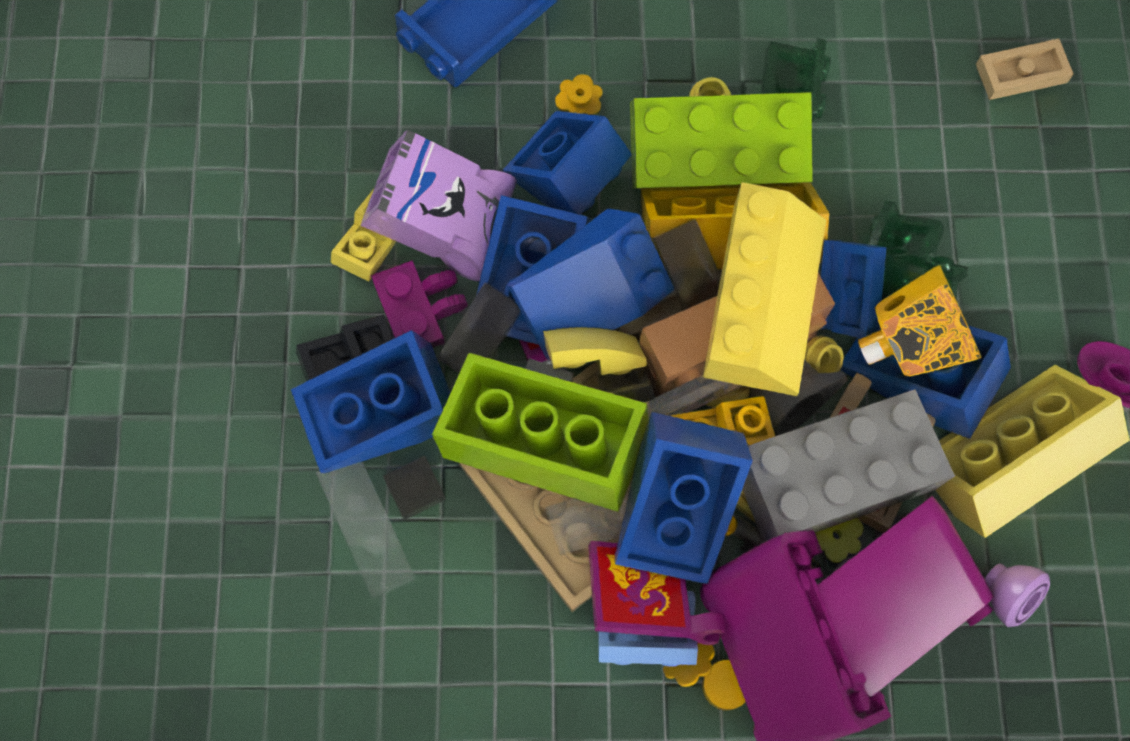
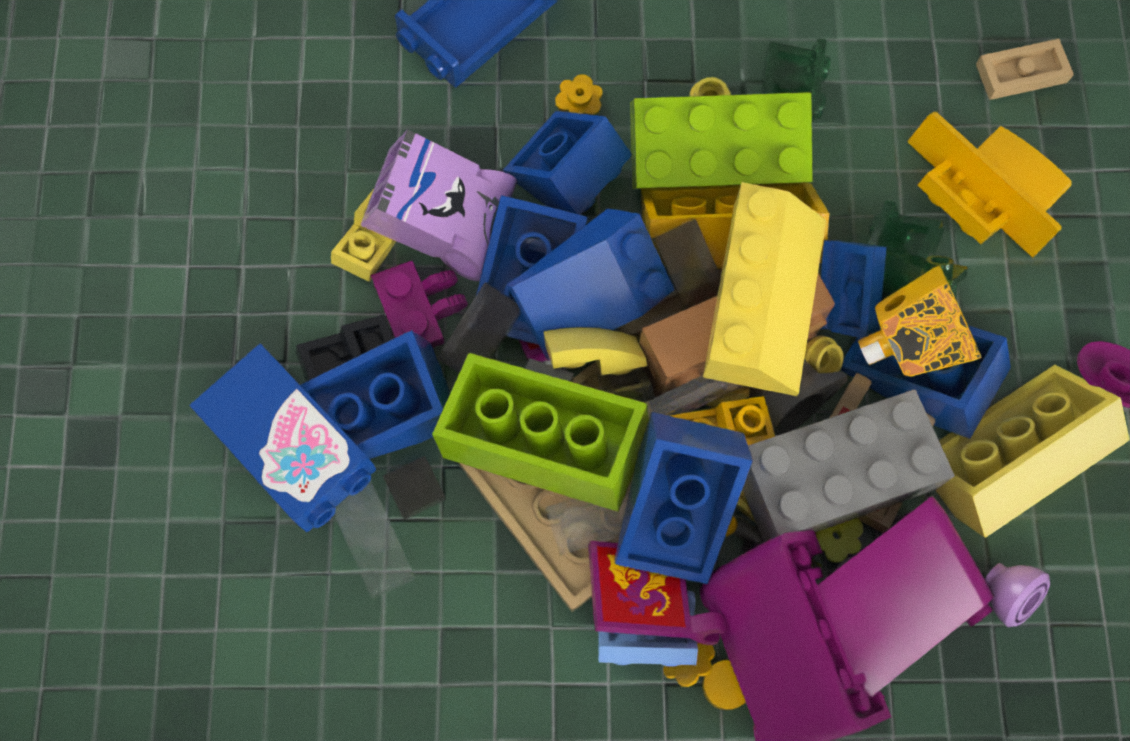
none -> blue panel [189,343,376,532]
none -> yellow bracket [907,111,1061,258]
none -> yellow slope [978,126,1071,211]

